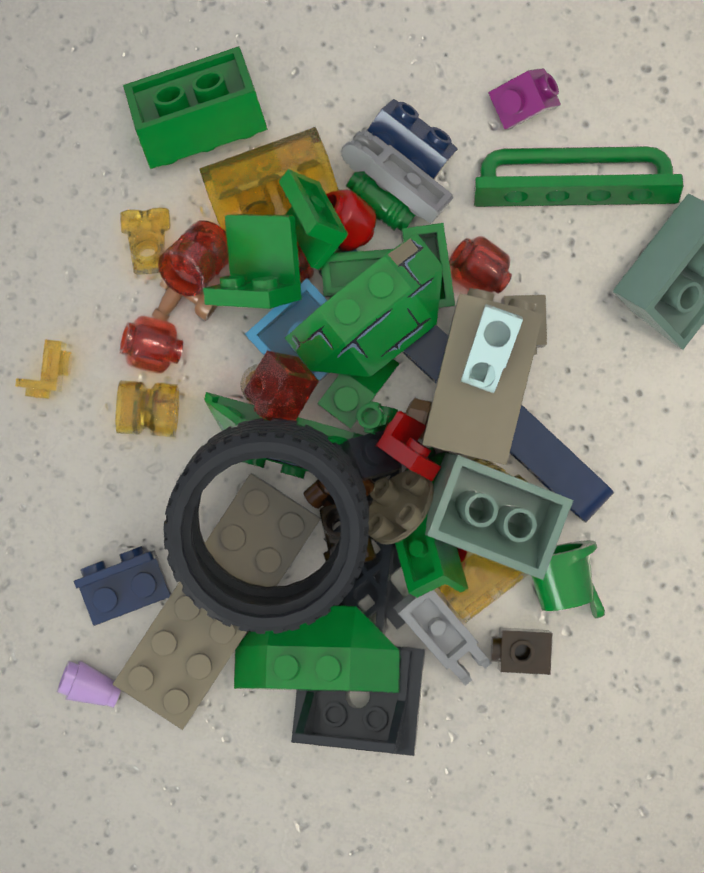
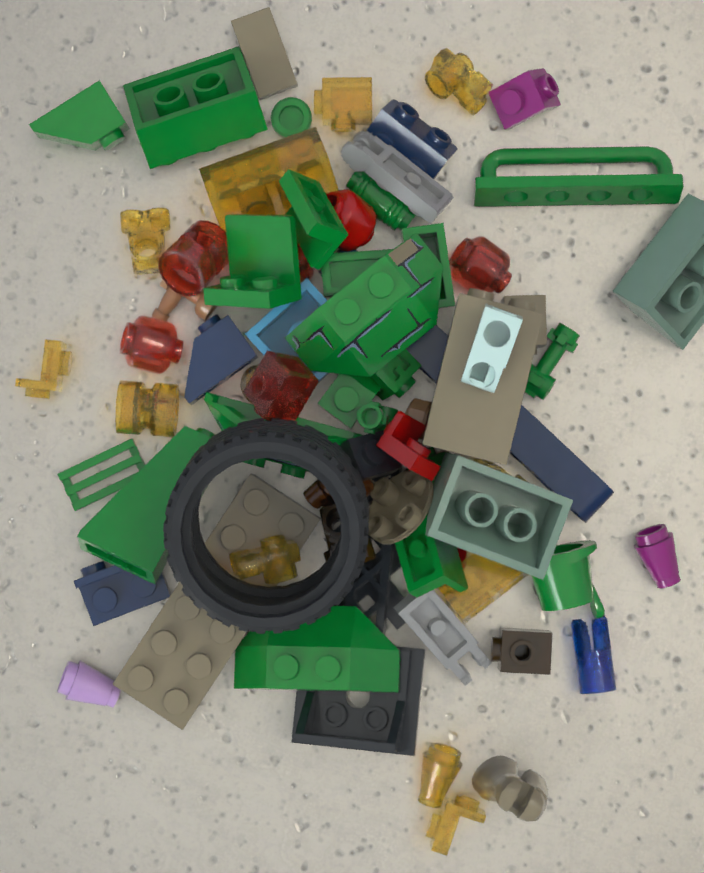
none -> green slope [29,80,130,151]
none -> green tile [57,438,146,511]
none -> green slope [77,426,215,584]
none -> dark blue slope [184,314,259,405]
none -> clear yellow plate [229,535,301,584]
none -> dark tan tile [231,7,298,100]
none -> green tile [271,97,312,140]
none -> clear yellow brick [314,77,372,132]
none -> green bracket [371,349,422,401]
none -> clear yellow cone [418,743,463,808]
none -> clear yellow plate [425,48,493,116]
none -> clear yellow bracket [425,794,487,856]
none -> dark tan piece [472,755,548,822]
none -> green bar [525,323,580,400]
none -> clear blue hinge [571,615,617,694]
none -> magenta cone [634,524,681,589]

